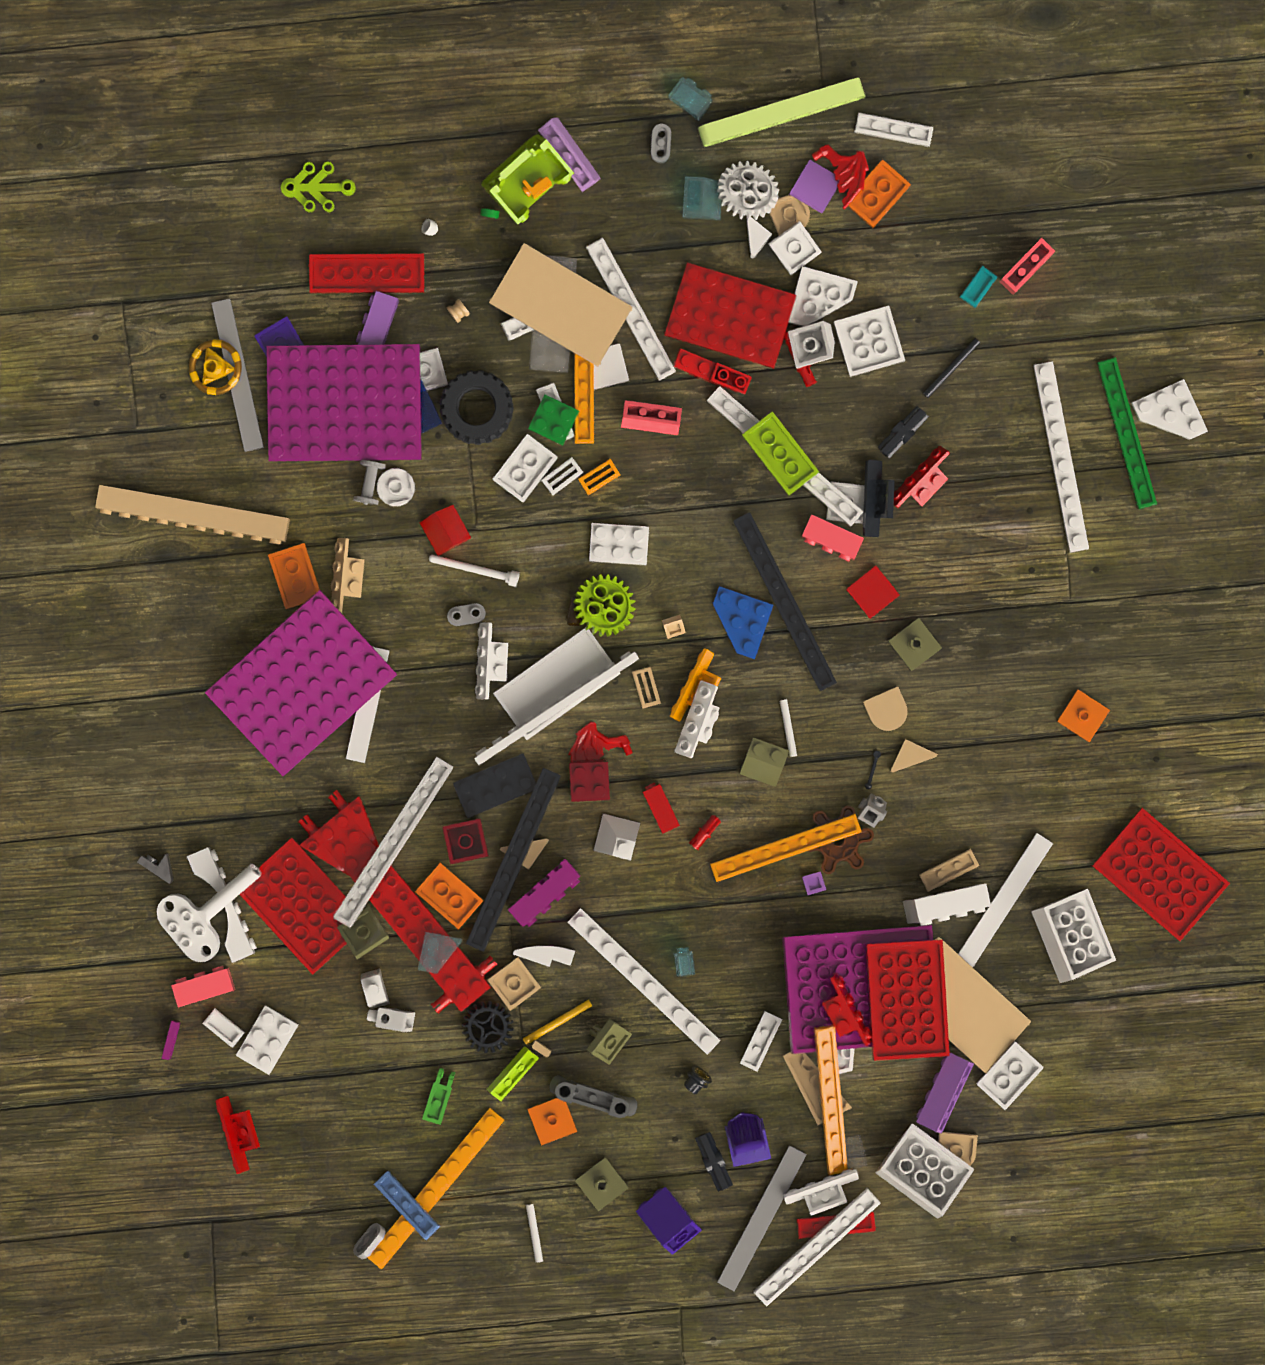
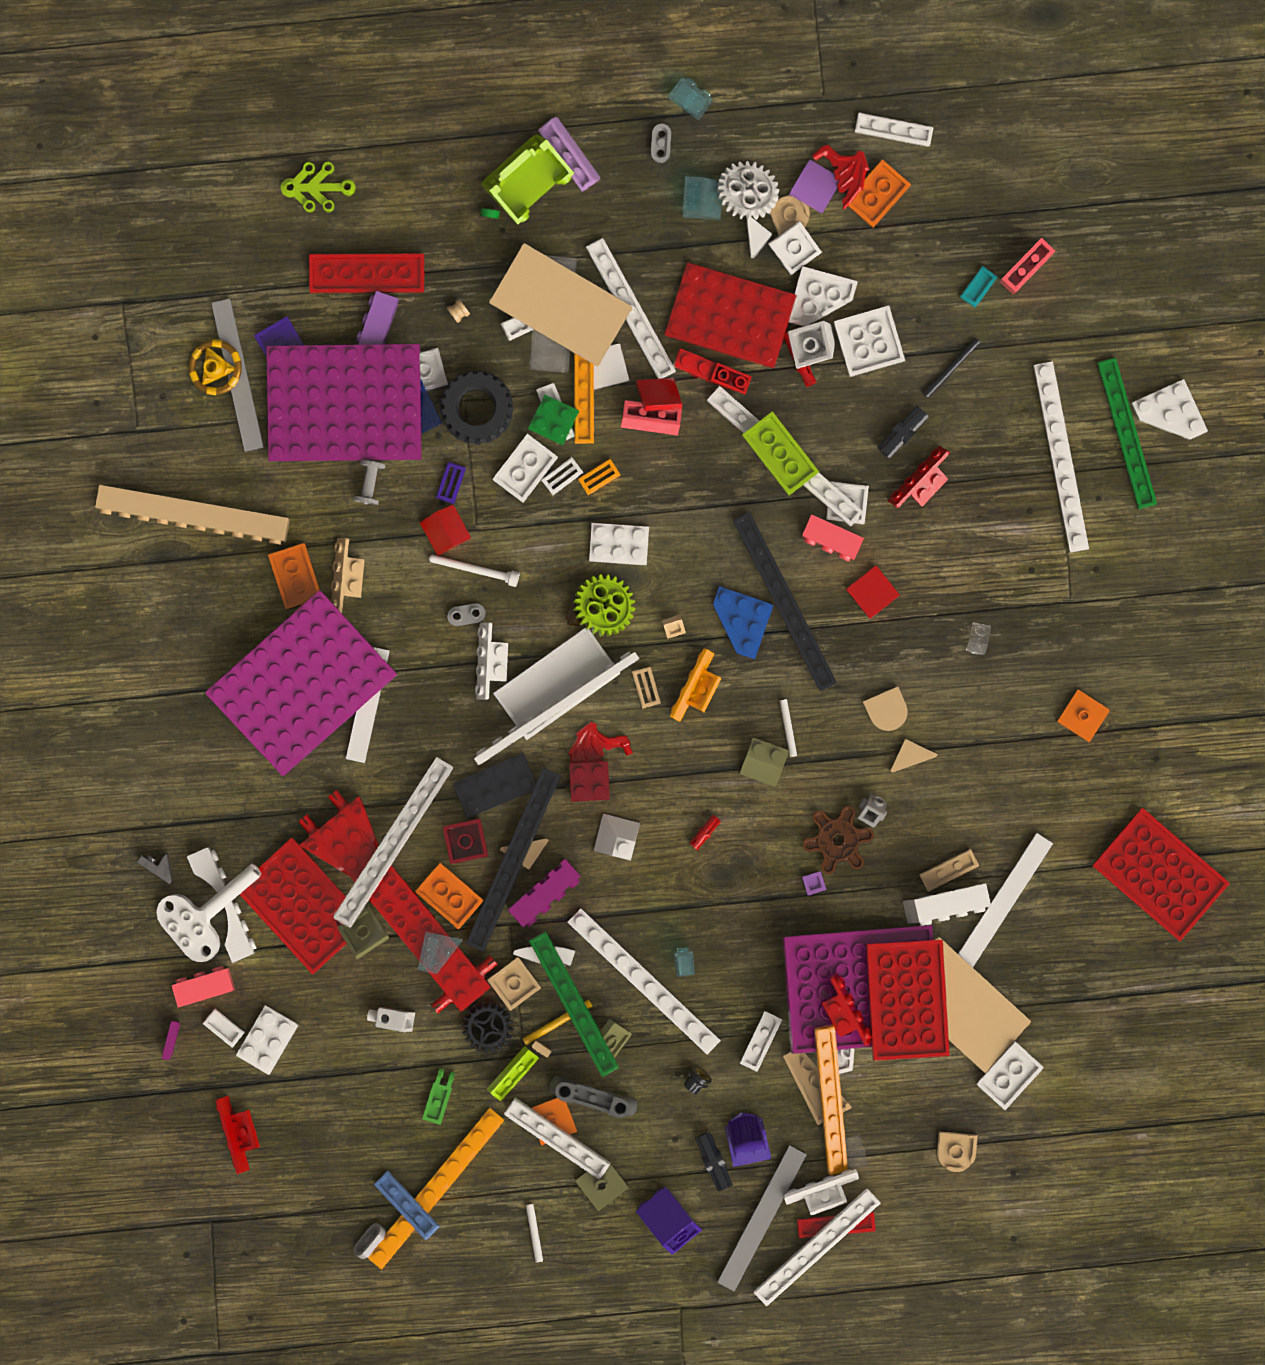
white torso [361,969,390,1009] -> none
white tile [377,468,415,506] -> none
white hinge [421,219,438,236] -> none
light orange bracket [521,176,552,199] -> none
red brick [643,782,680,834] -> none
white bracket [675,681,719,758] -> none
yellowish green beam [698,78,865,147] -> none
light orange tile [710,814,862,882] -> none
black bracket [862,460,895,537] -> none
black hinge [865,751,881,790] -> none
white slope [875,1124,974,1219] -> none
olive tile [888,618,942,672] -> none
medium lavender brick [917,1052,974,1134] -> none
white slope [1031,889,1116,983] -> none
none -> dark purple tile [436,462,466,504]
none -> white tile [504,1097,611,1180]
none -> green tile [529,931,620,1077]
none -> red tile [636,378,682,411]
none -> clear bracket [966,622,991,655]

